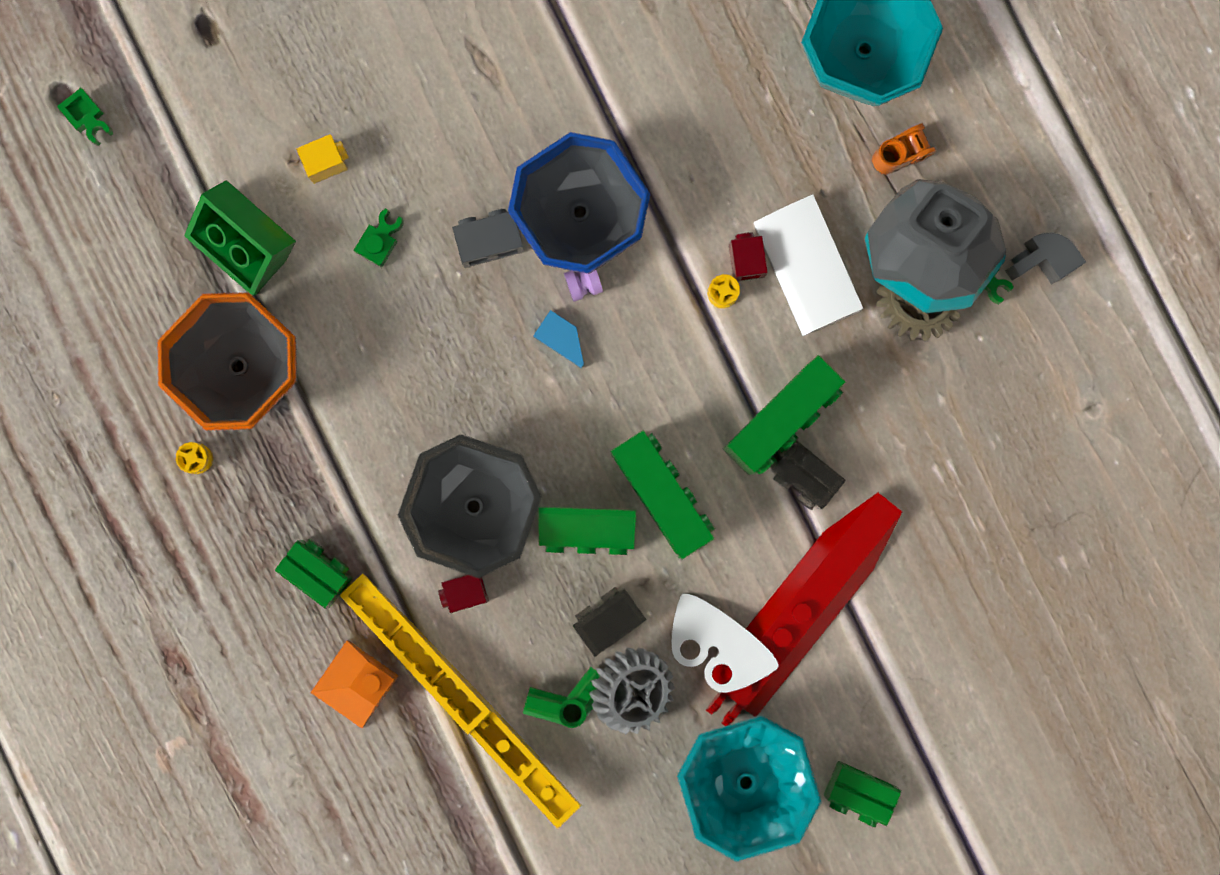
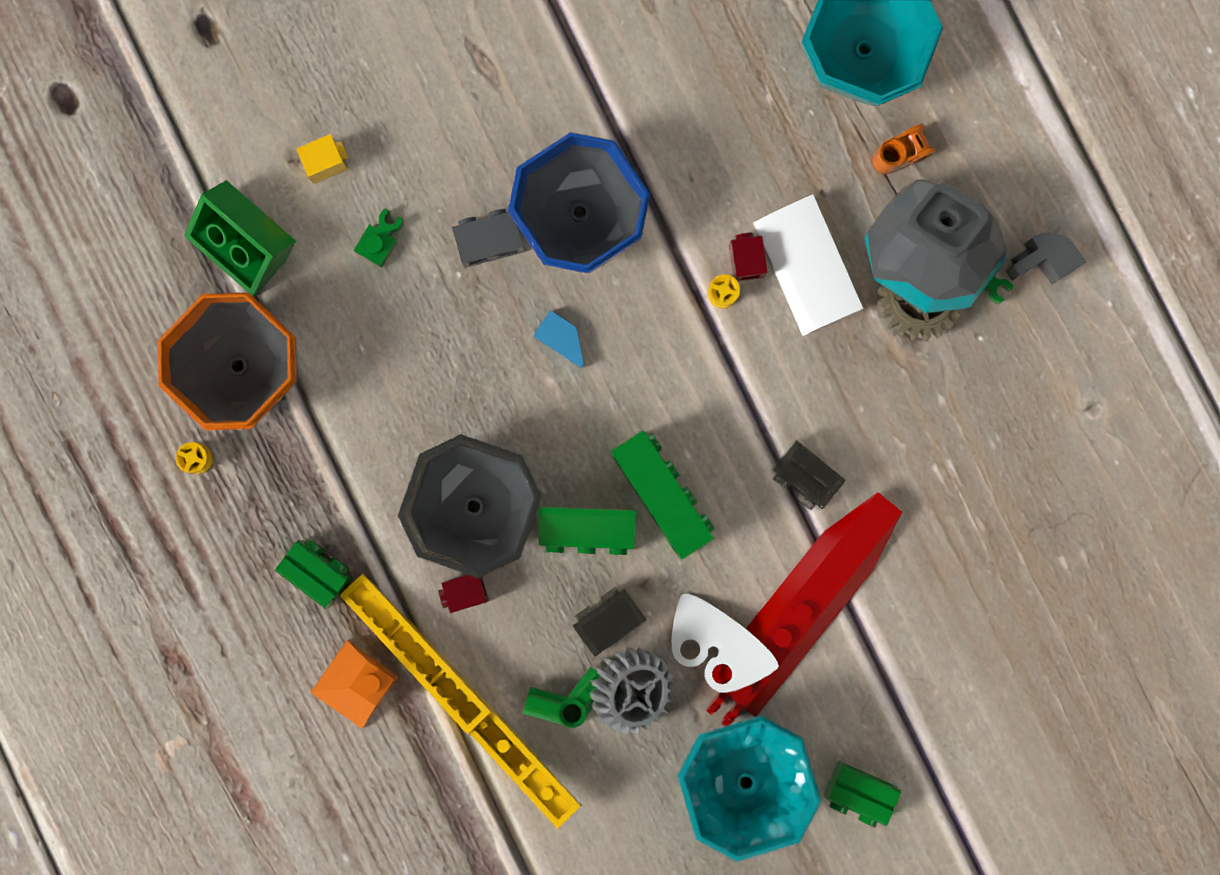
green plate [57,87,114,146] -> none
lavender wheel [564,270,603,302] -> none
green brick [723,355,846,475] -> none

